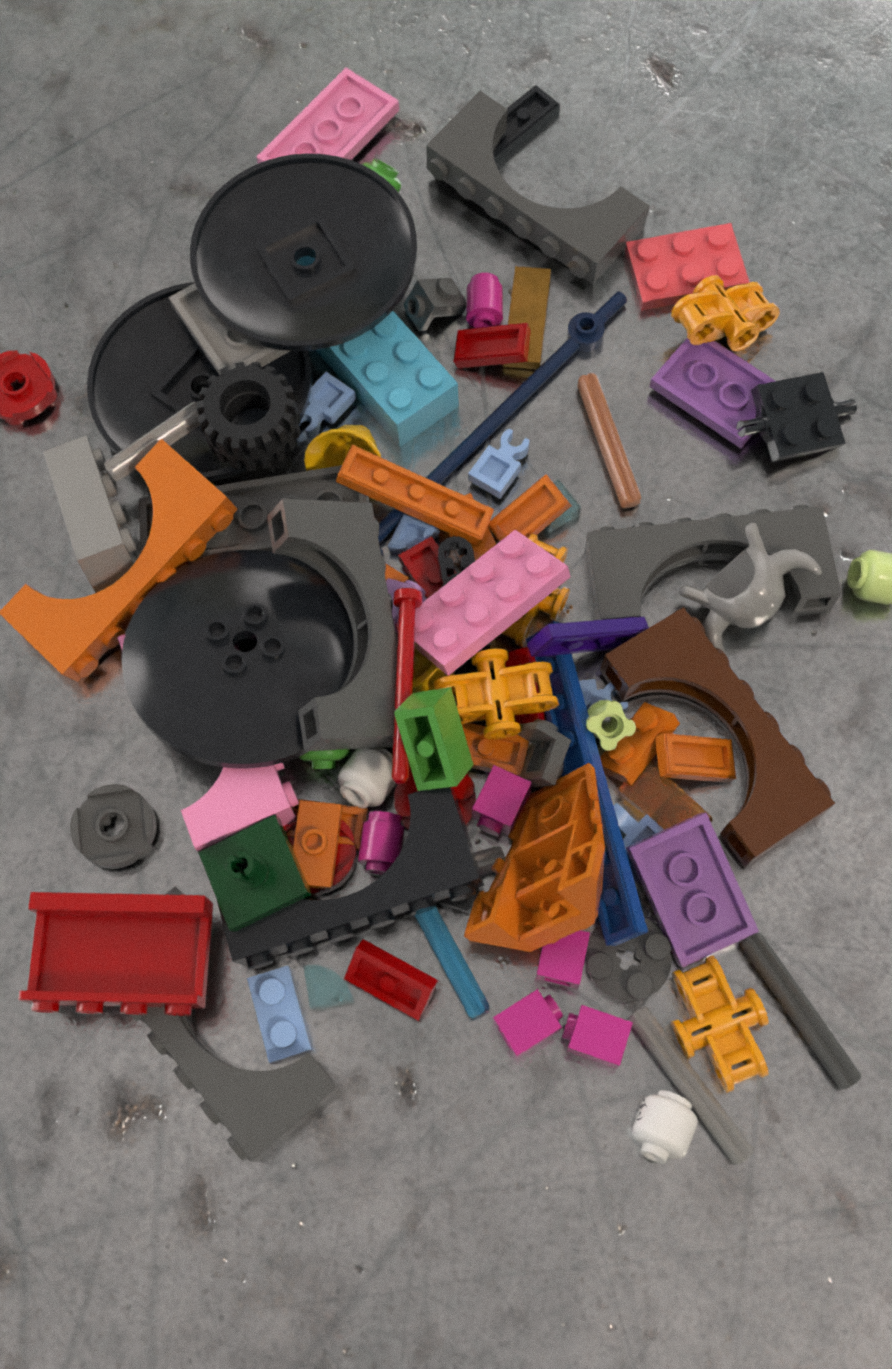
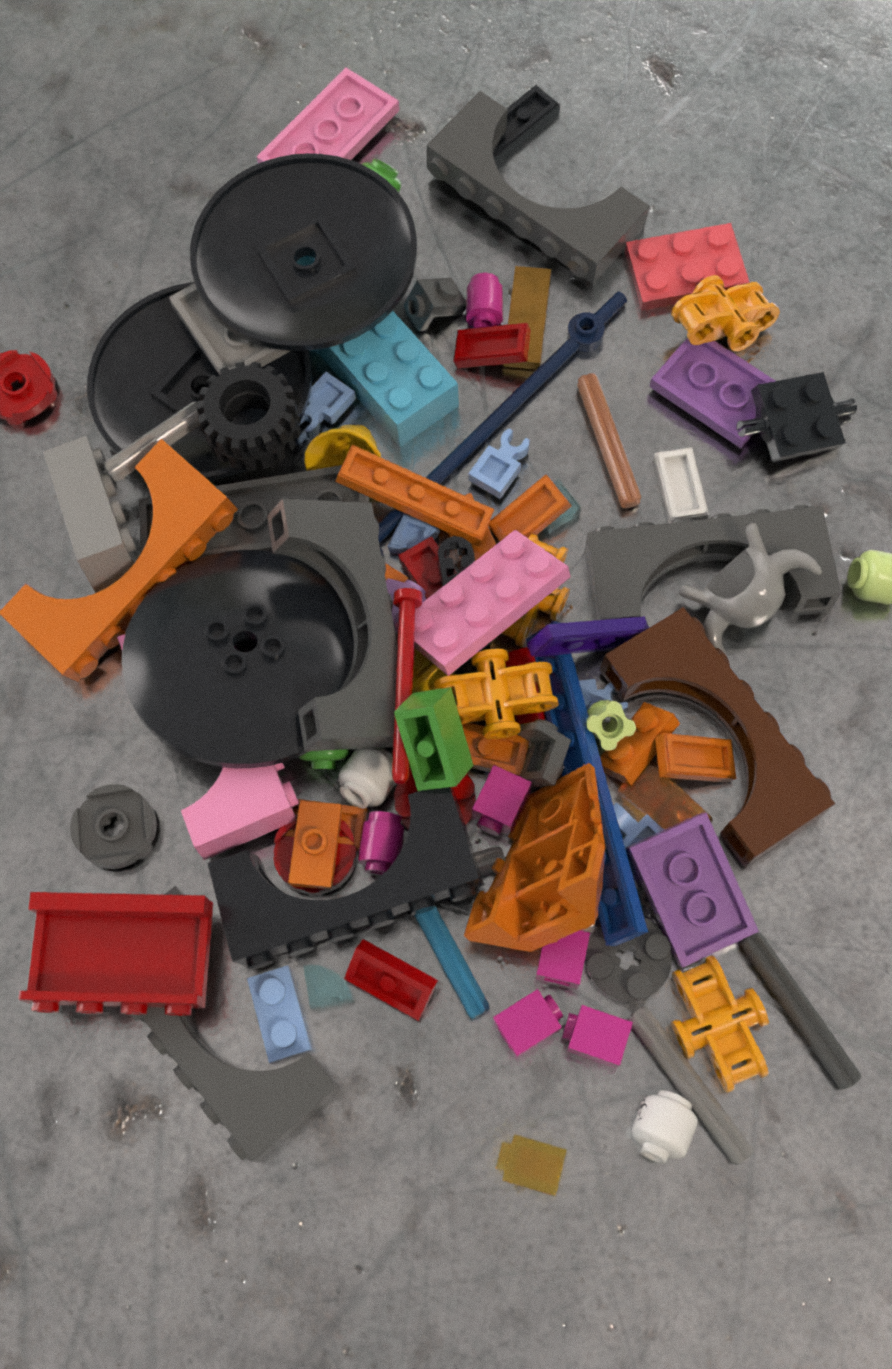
dark green tile [198,815,312,932] -> none
none -> clear yellow brick [496,1134,567,1197]
none -> white tile [653,447,709,523]

